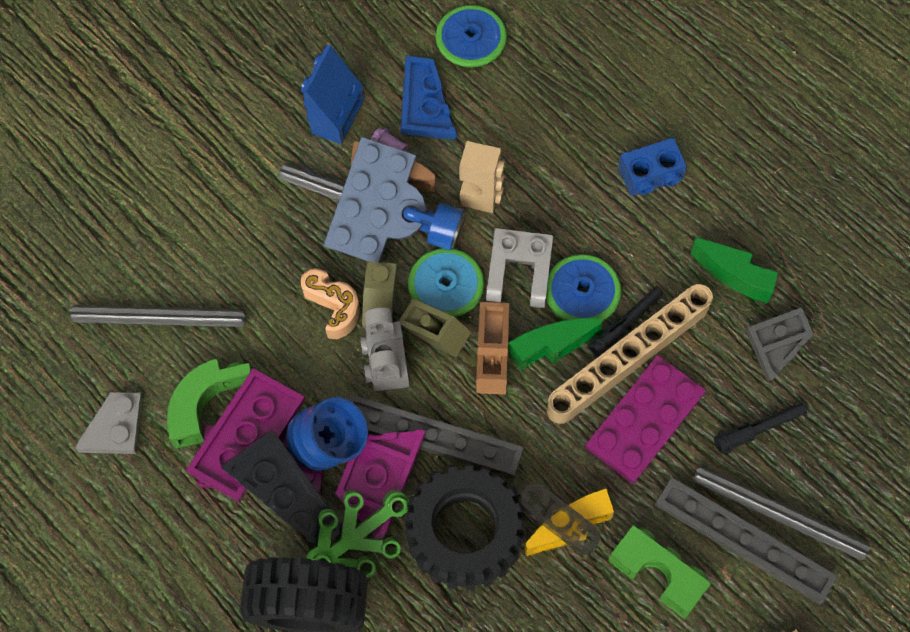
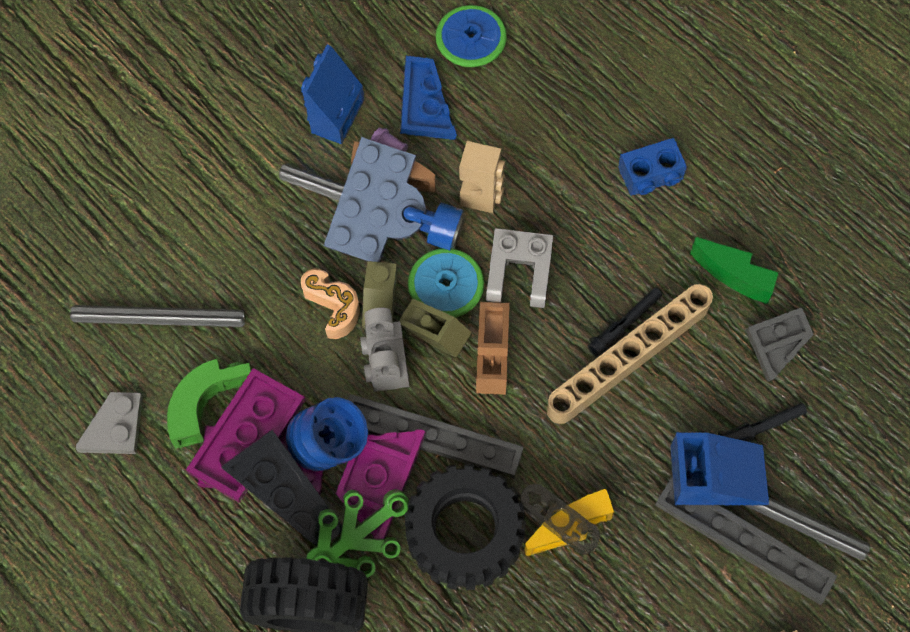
green slope [508,318,603,371] -> none
blue wheel [546,254,621,321] -> none
magenta plate [585,355,706,485] -> none
bright green arch [608,525,711,619] -> none
none -> blue slope [670,432,769,505]

